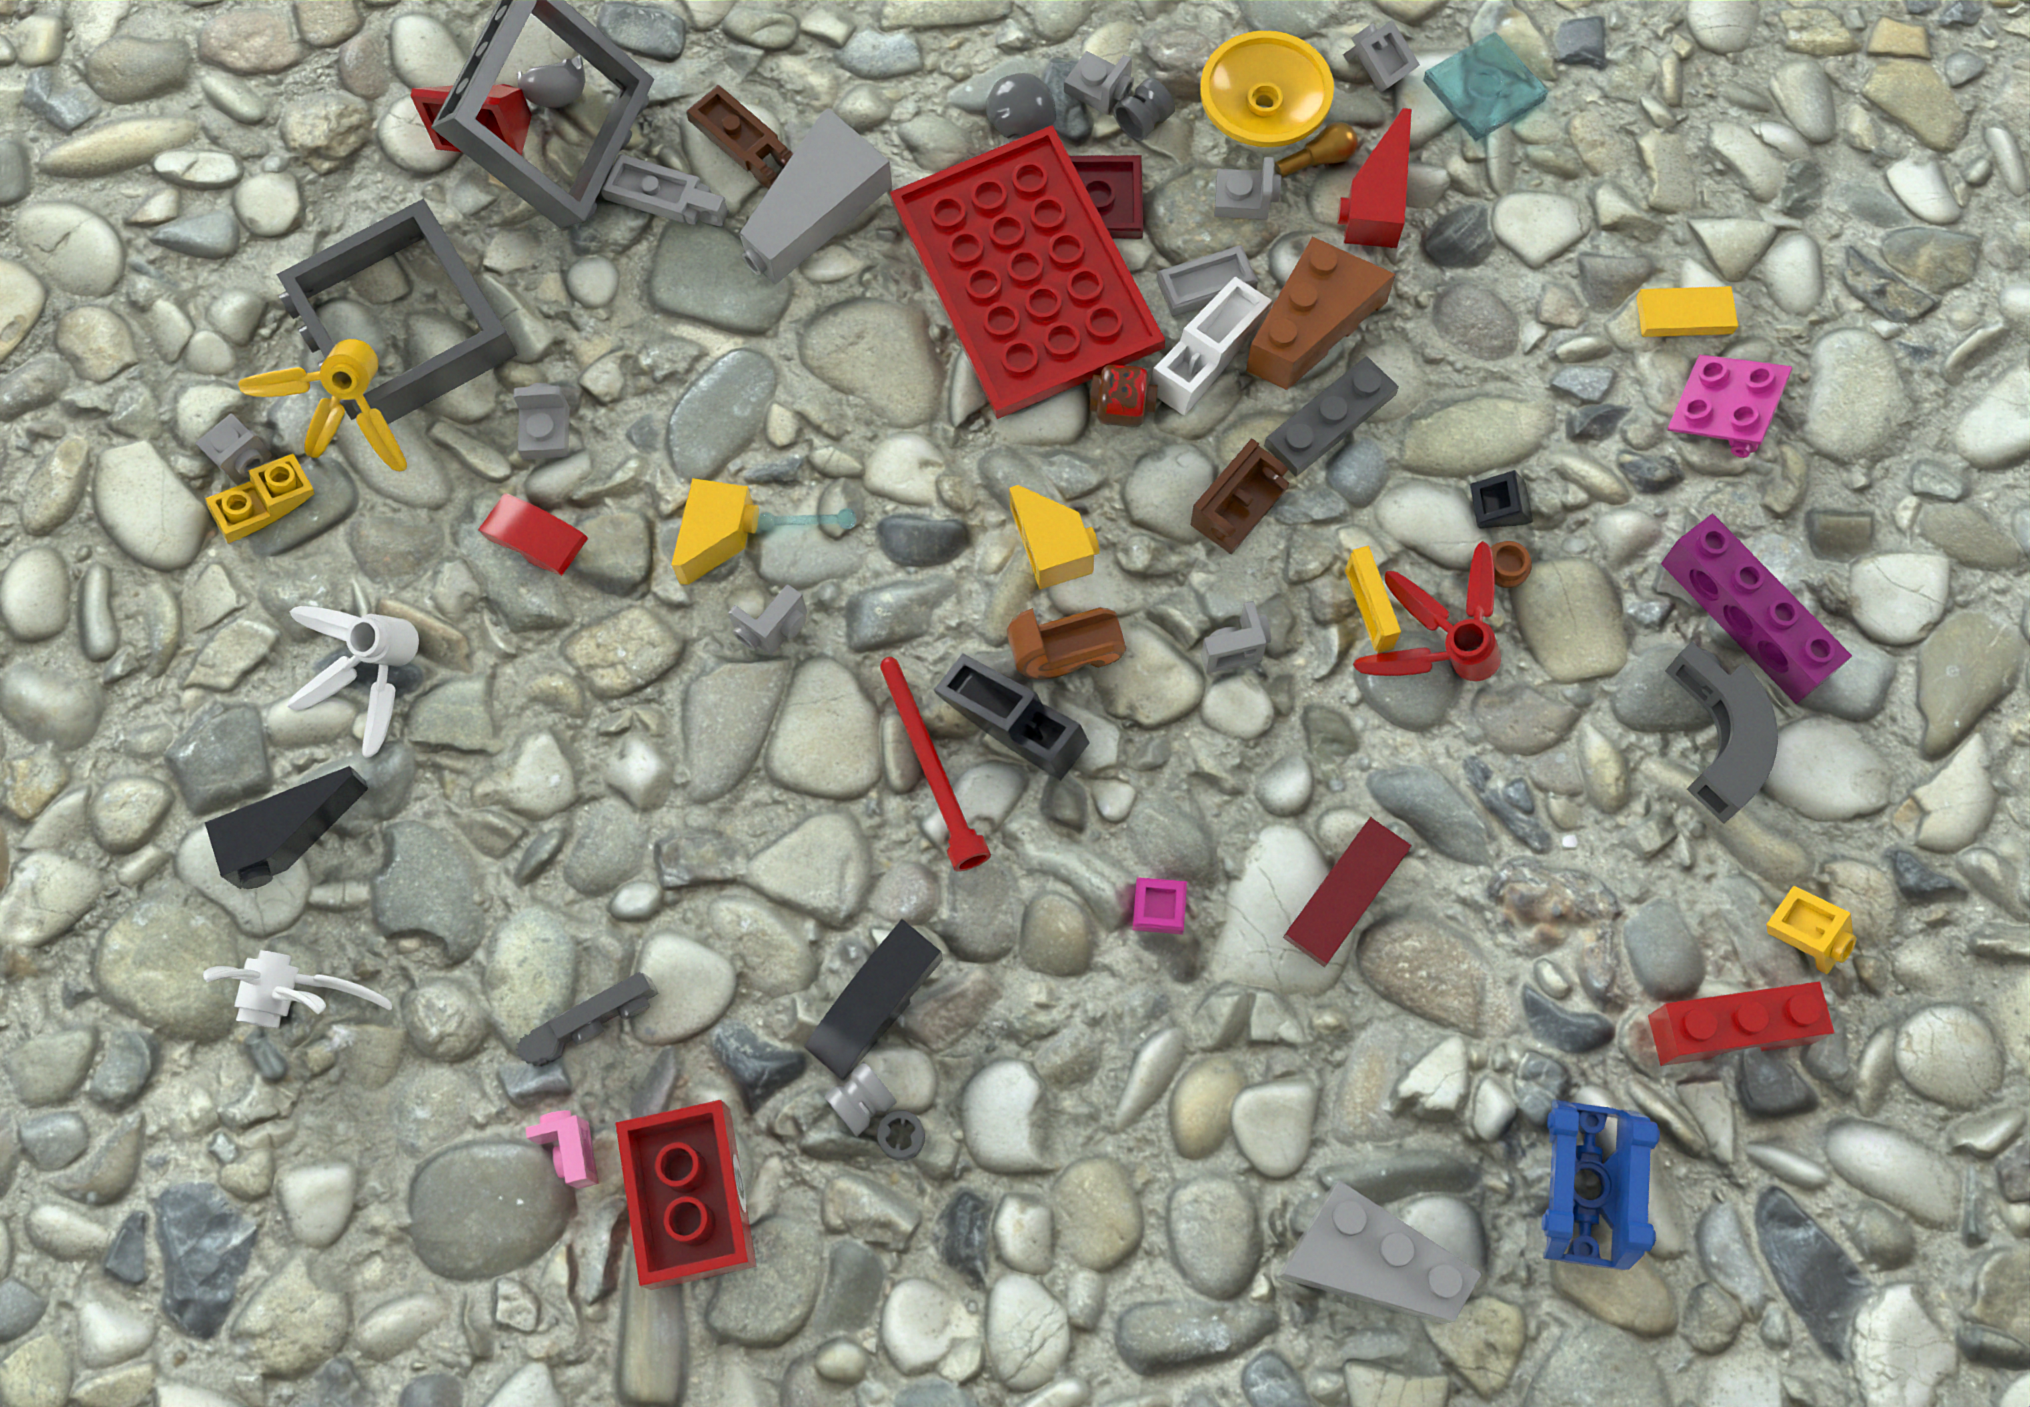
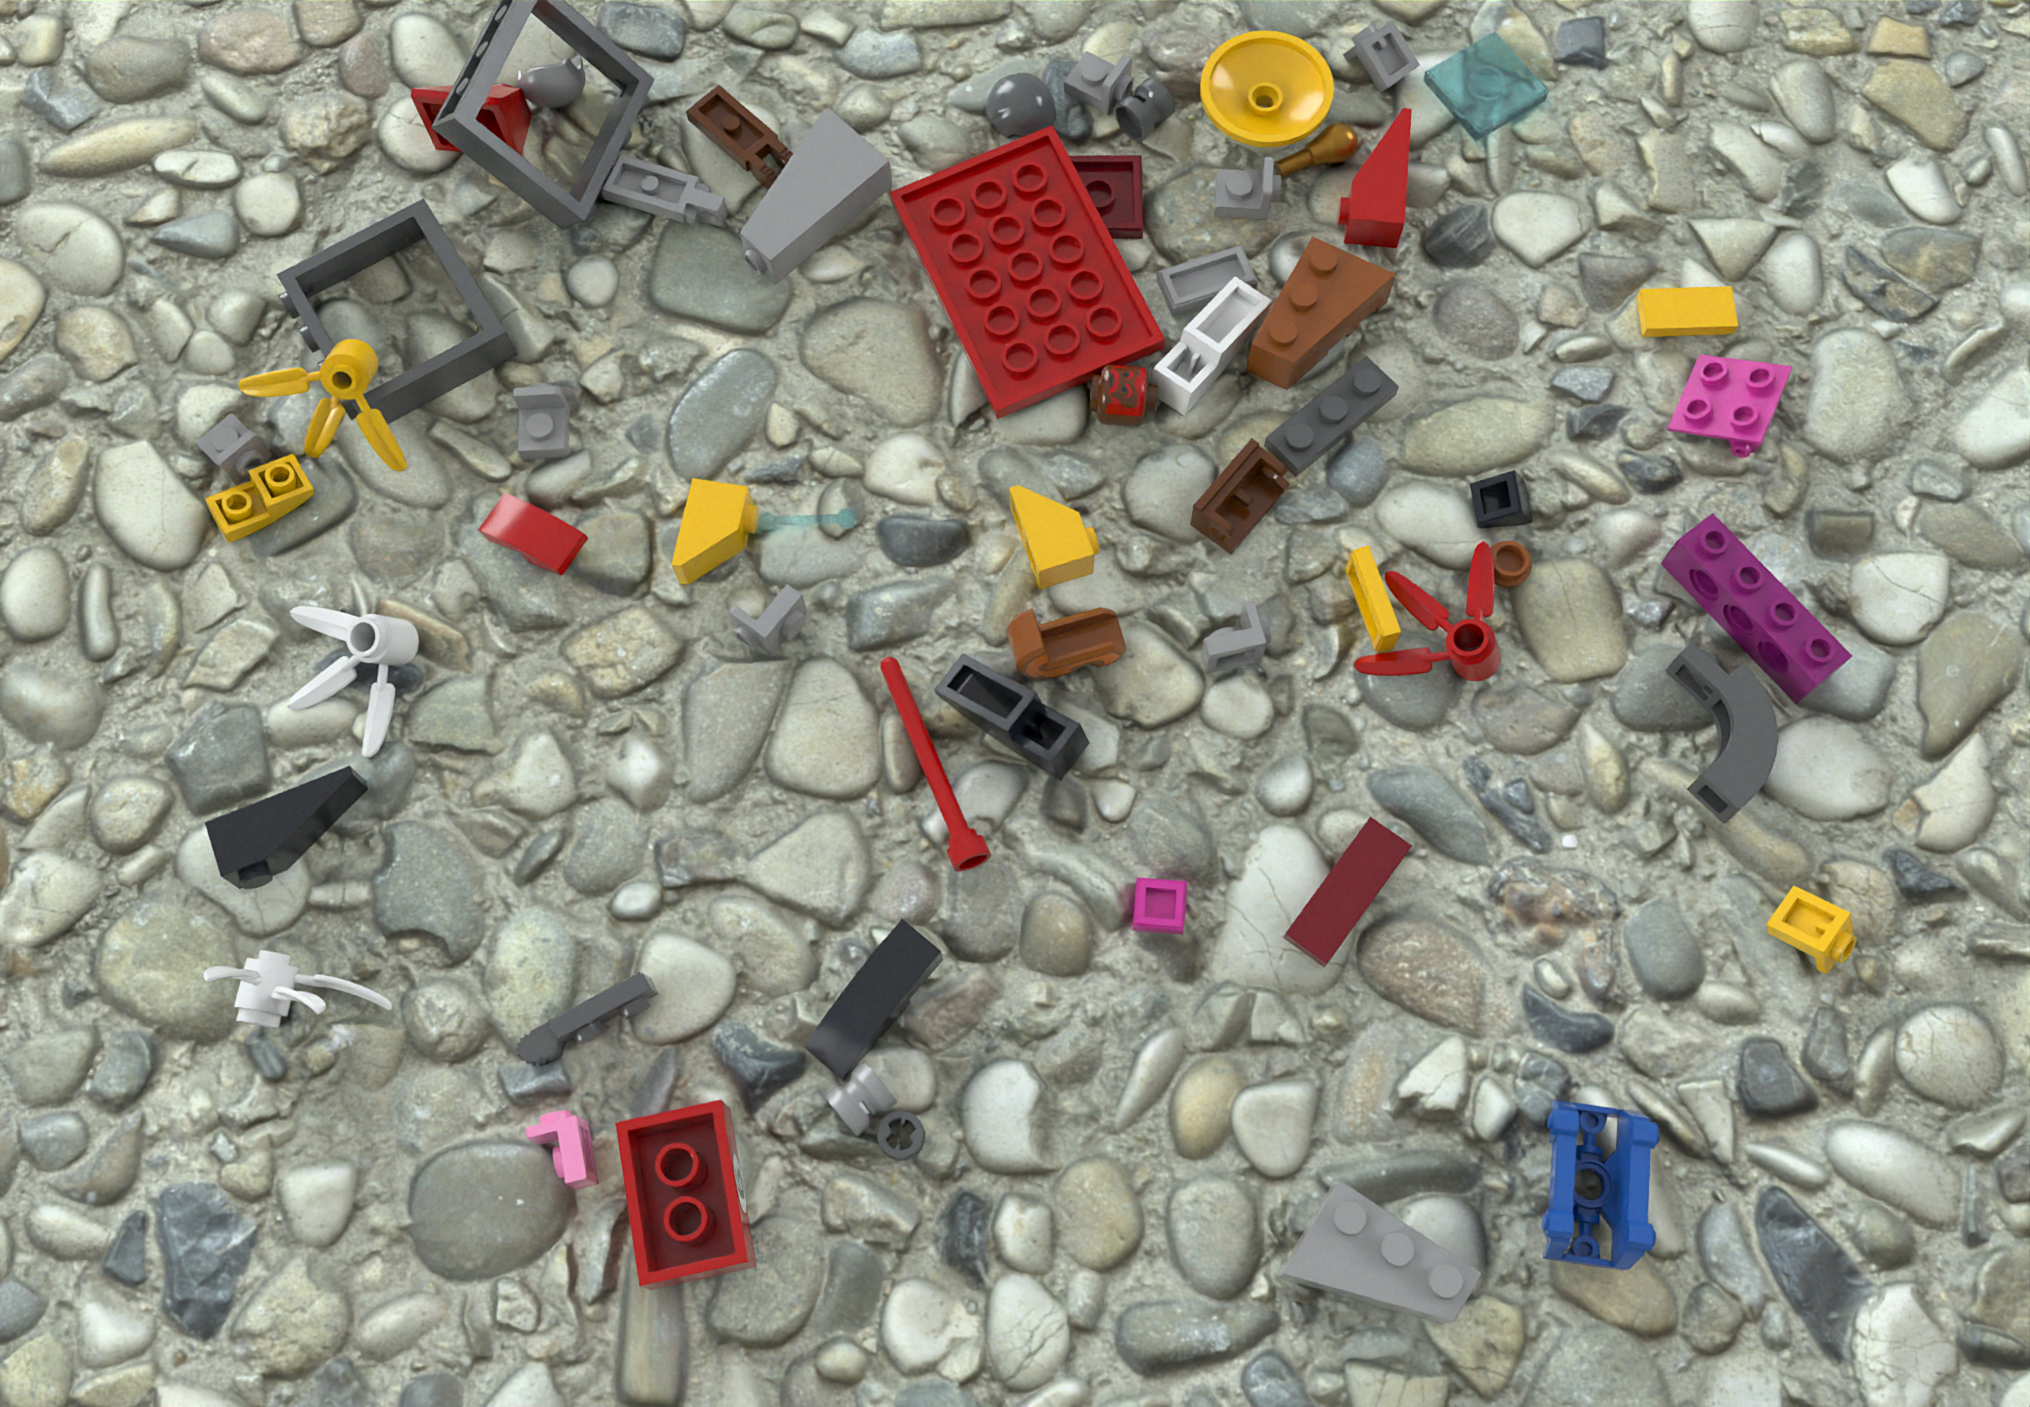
red arch [1648,981,1835,1066] -> none

